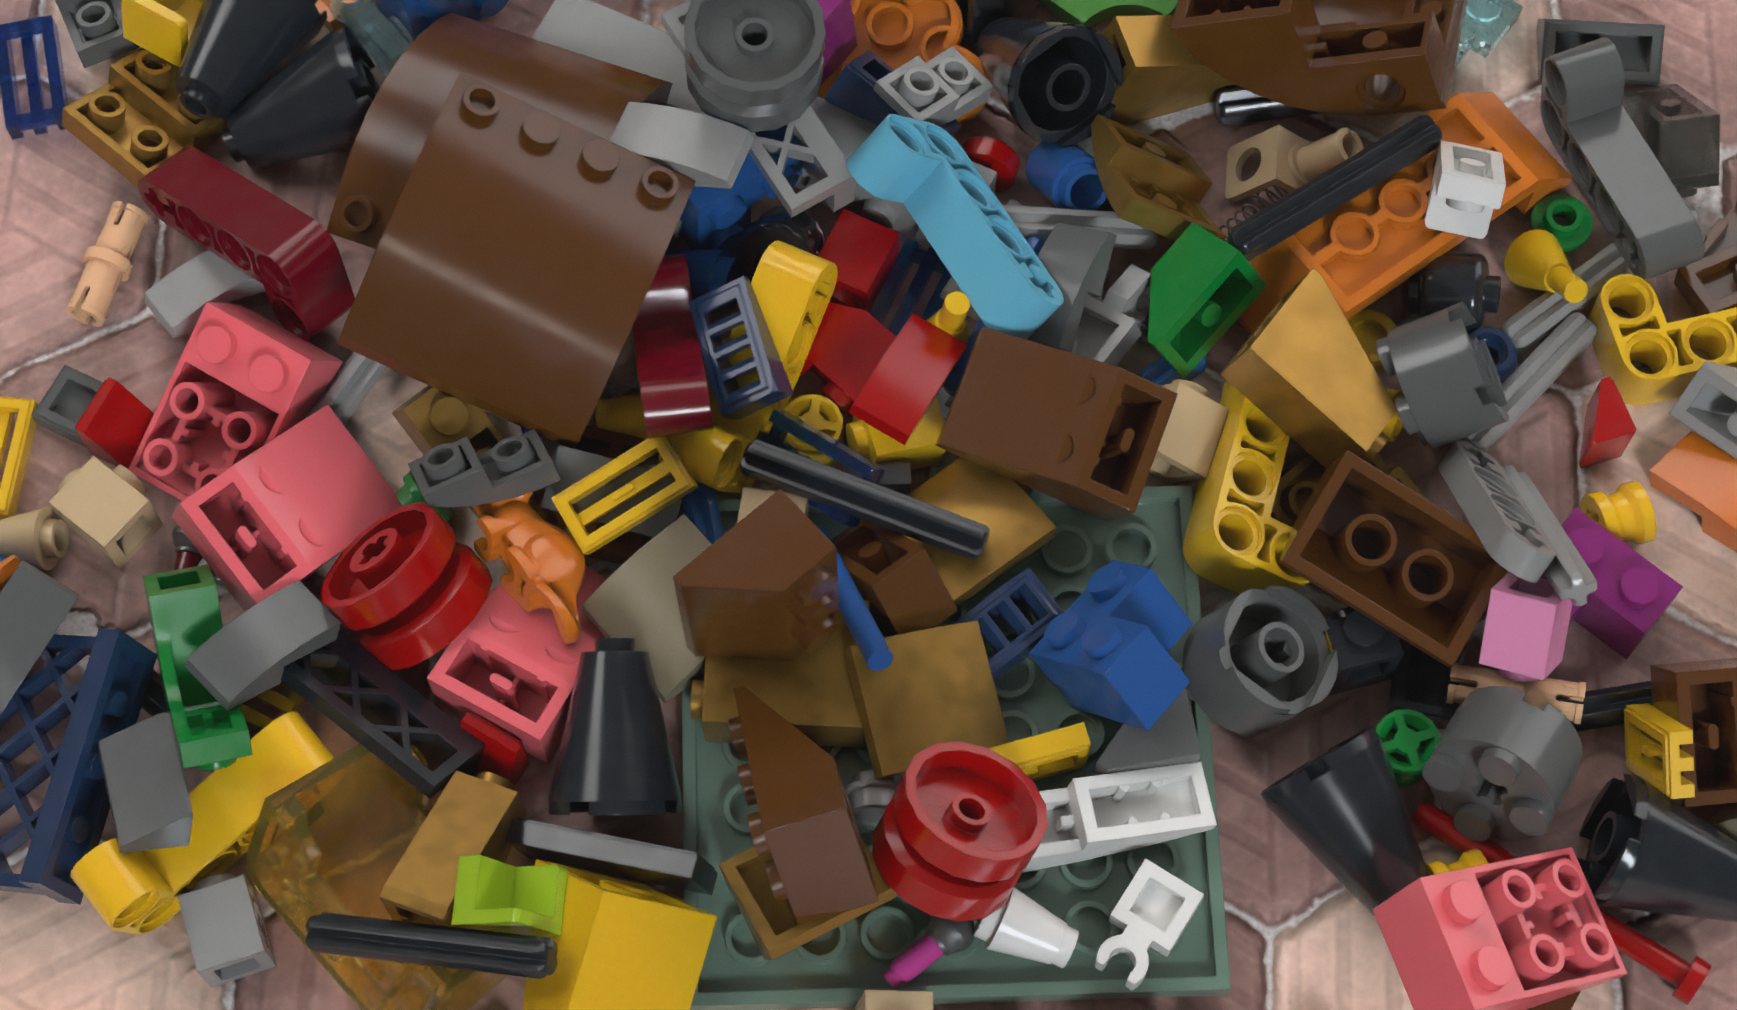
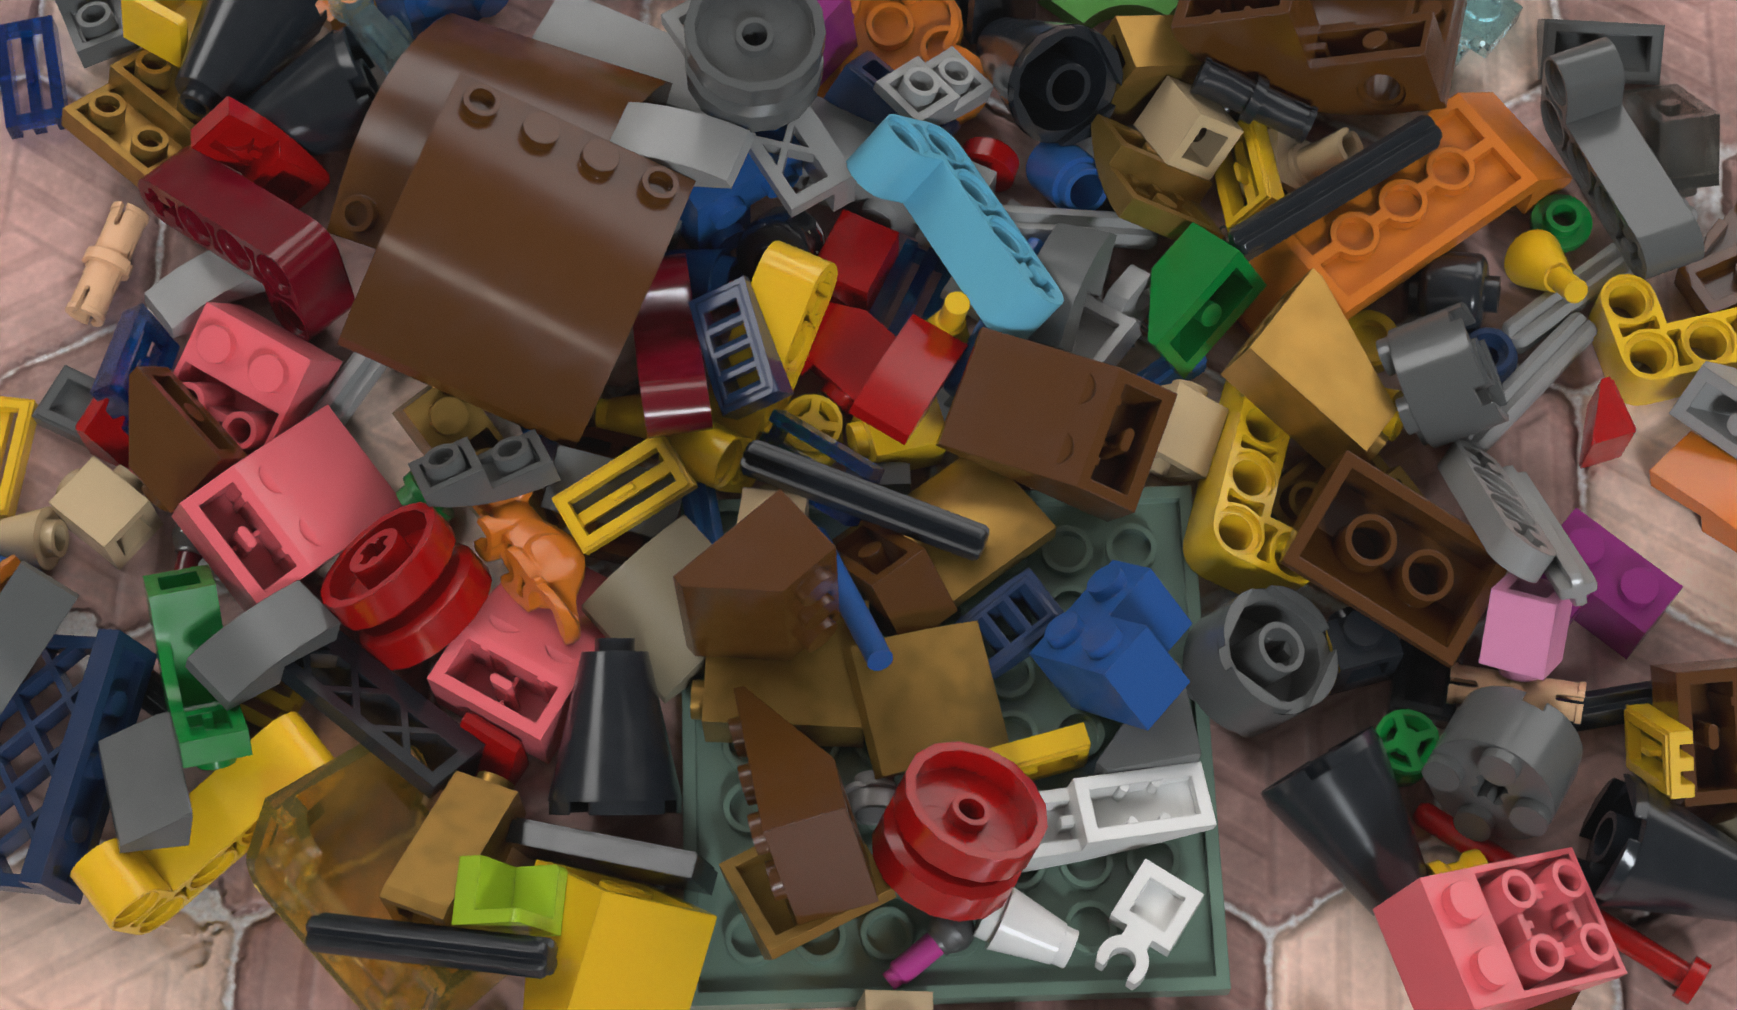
light grey brick [178,873,277,988] -> none
white slope [1425,140,1506,239] -> none
yellow wheel [1581,481,1657,545] -> none
none -> clear blue tile [90,303,180,436]
none -> reddish brown slope [129,366,248,513]
none -> red slope [191,96,330,209]
none -> tan brick [1134,75,1244,181]
none -> black pin [1190,56,1319,144]
none -> yellow tile [1214,120,1285,232]

